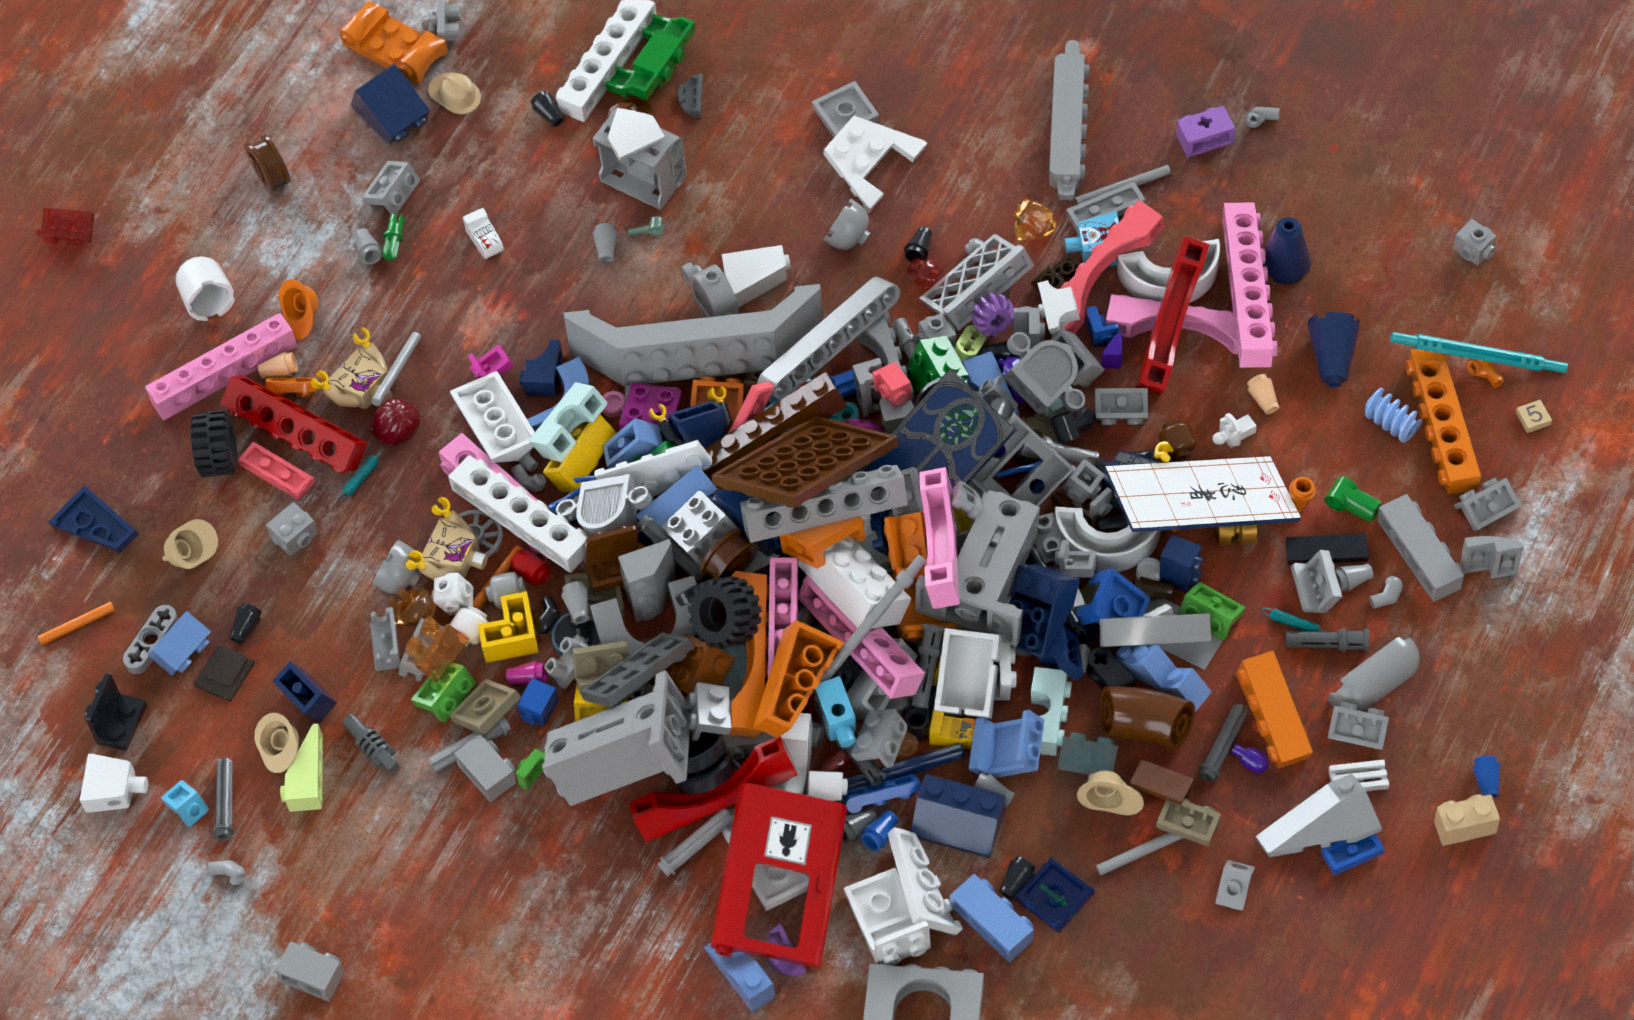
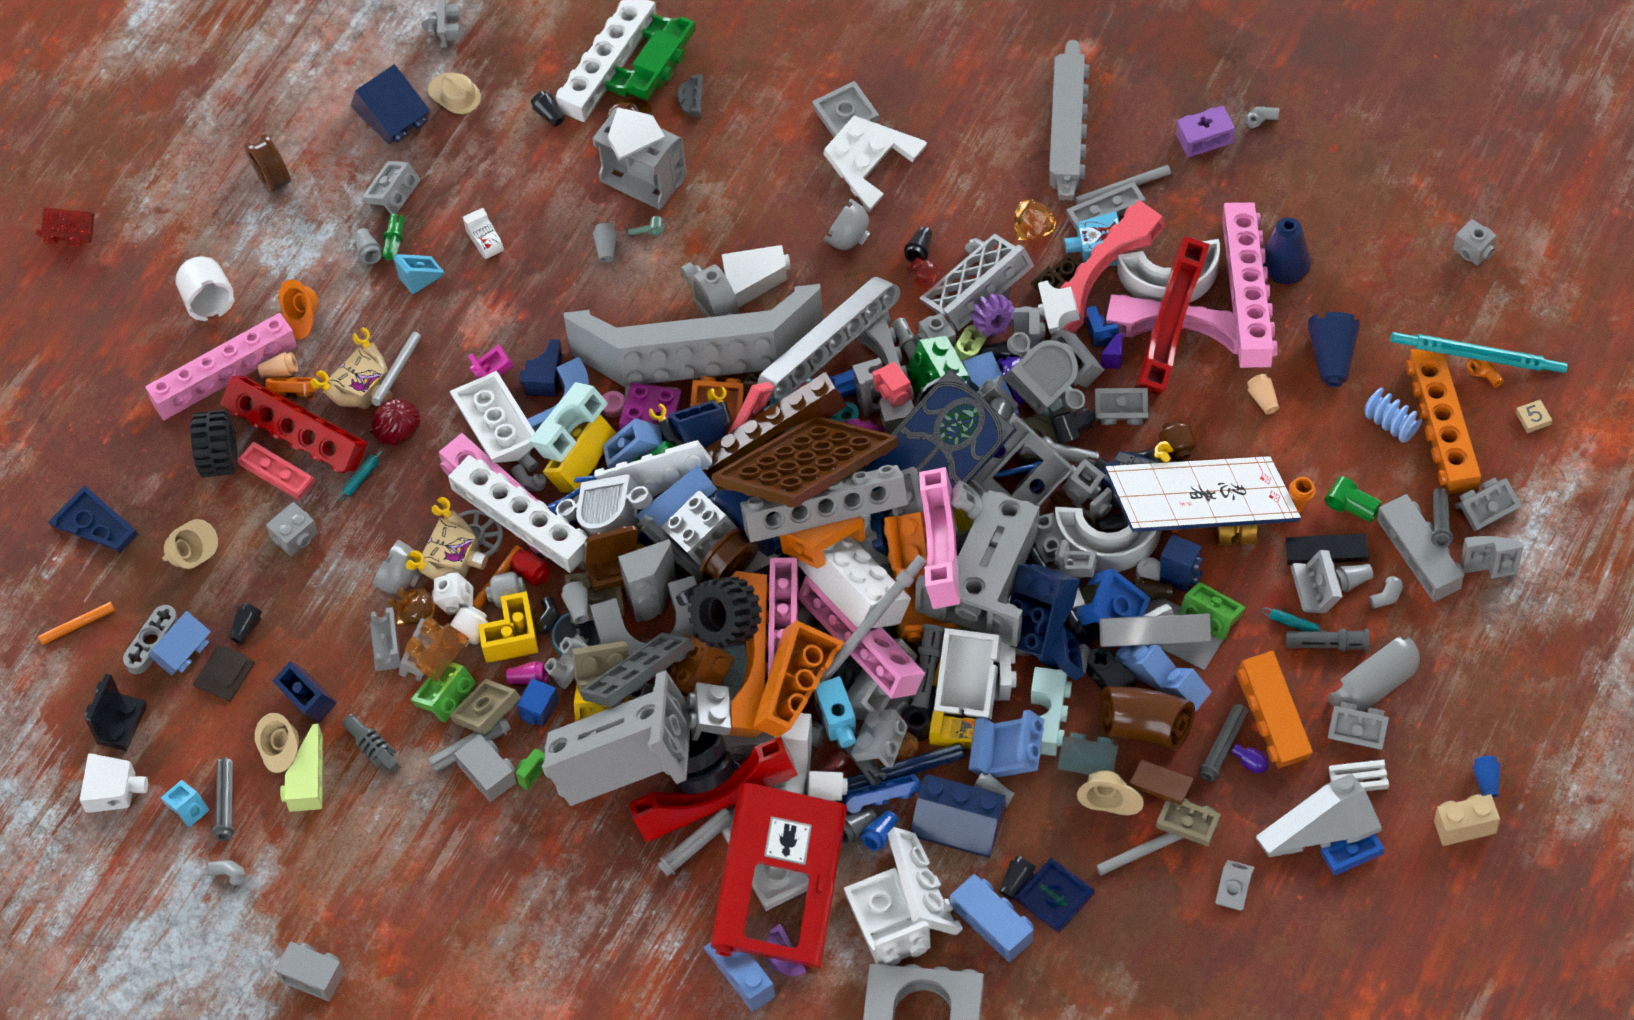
orange piece [340,0,448,85] -> none
white piece [1212,413,1256,448] -> none
none -> medium azure slope [394,254,445,295]
none -> dark grey axle [1431,488,1453,548]

